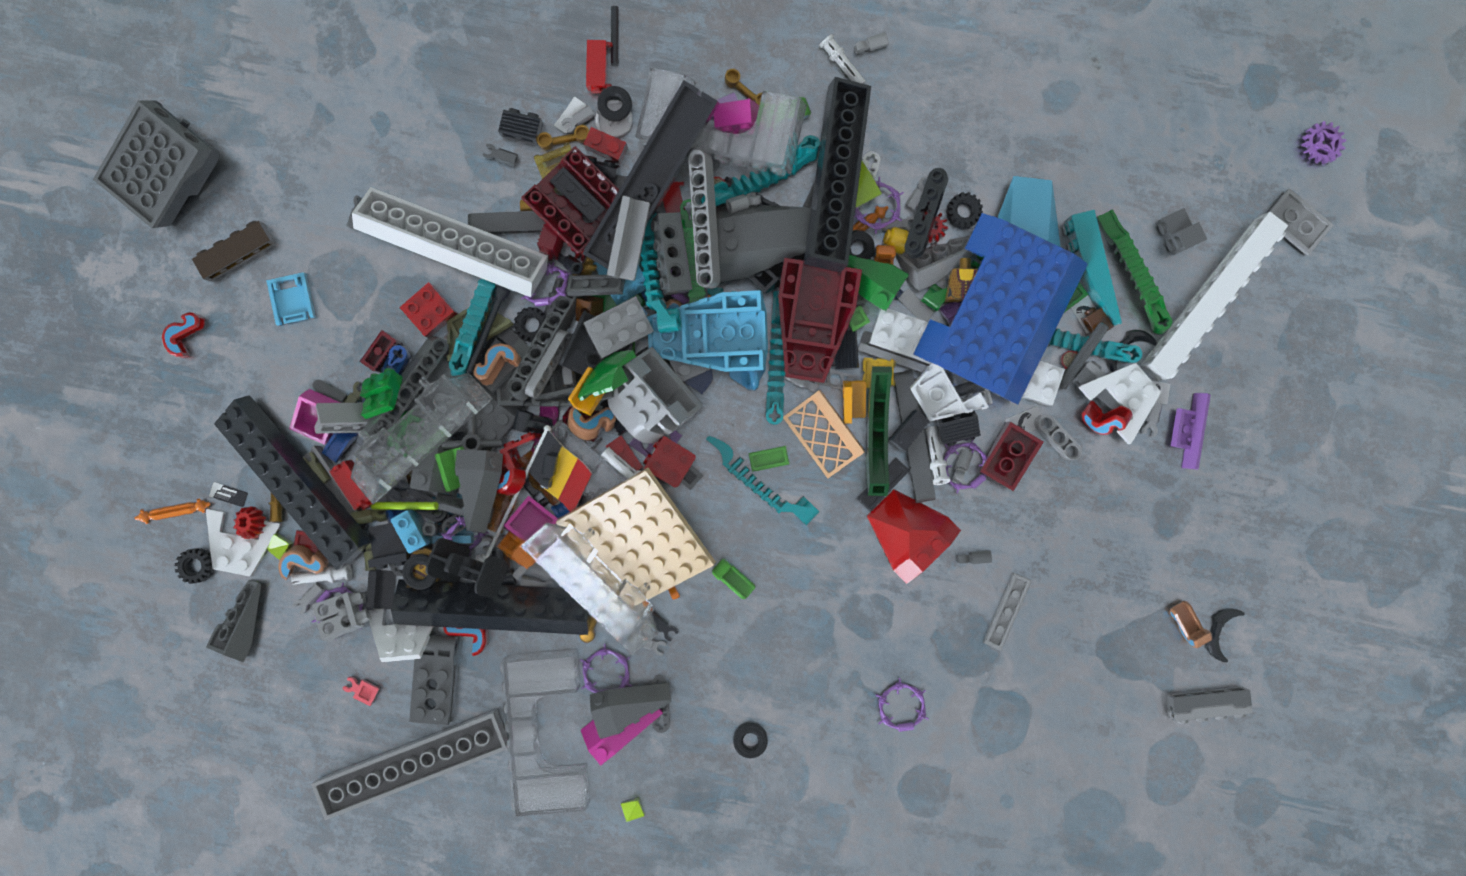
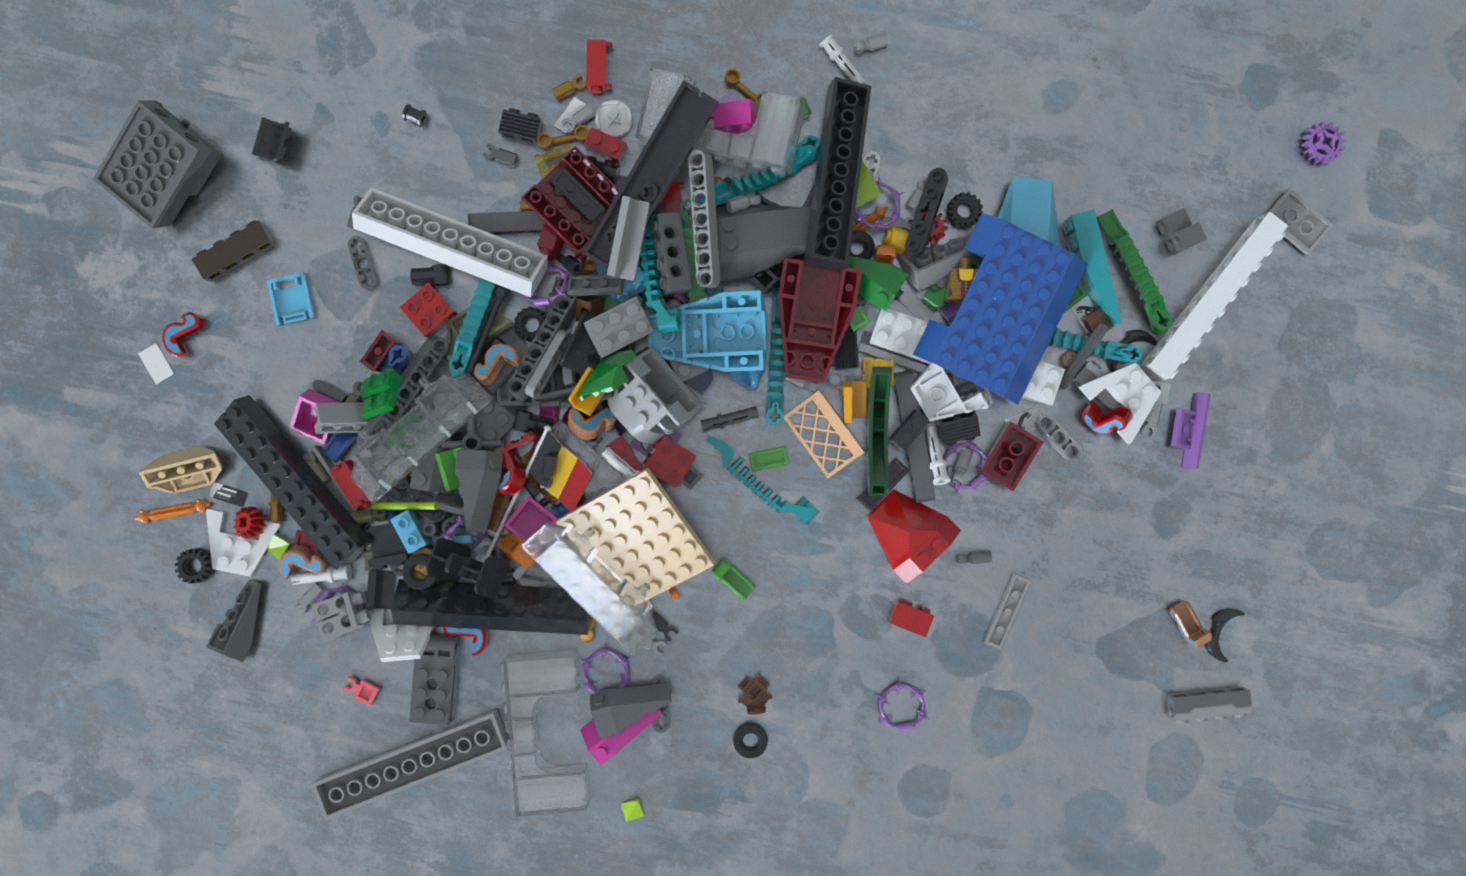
black tyre [597,86,632,122] -> none
black bar [611,6,619,65] -> none
none -> white sticker [138,343,174,384]
none -> tan wedge [139,446,223,494]
none -> black bracket [251,117,292,162]
none -> dark grey beam [348,236,378,291]
none -> black bush [402,104,427,127]
none -> black piece [410,264,450,286]
none -> pearl gold bar [552,74,586,101]
none -> dark grey pin [701,406,759,432]
none -> reddish brown piece [738,675,773,715]
none -> red brick [888,599,934,637]

